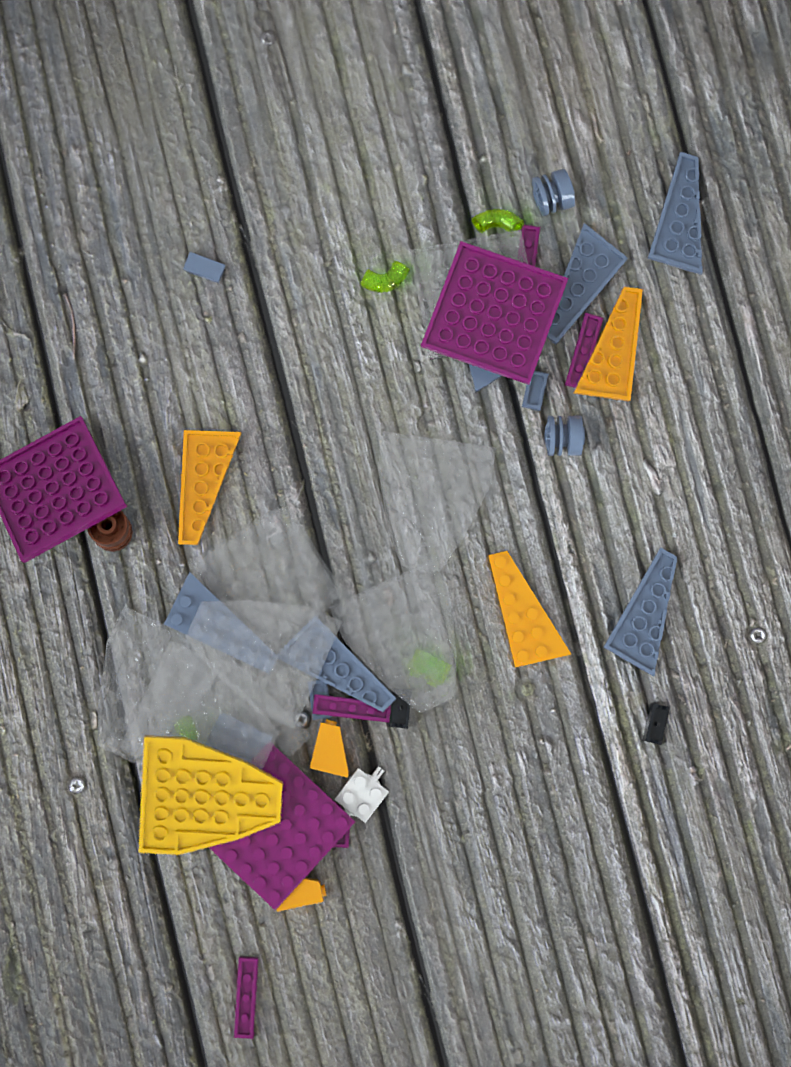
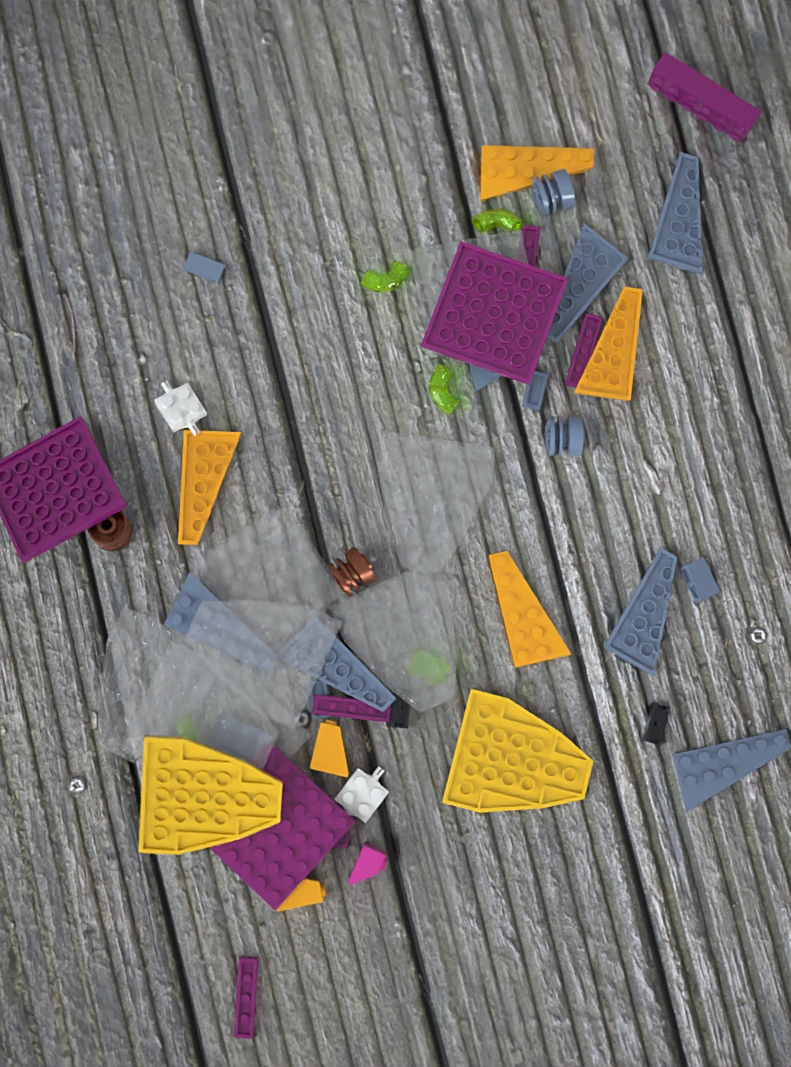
none -> white plate [154,381,207,436]
none -> copper wheel [327,546,377,598]
none -> dark pink slope [348,843,388,885]
none -> clear neon green cylinder [429,364,460,416]
none -> yellow piece [442,689,593,813]
none -> light orange wing [480,145,594,202]
none -> magenta brick [647,52,762,143]
none -> sand blue wing [672,729,791,812]
none -> sand blue hinge [679,557,720,603]

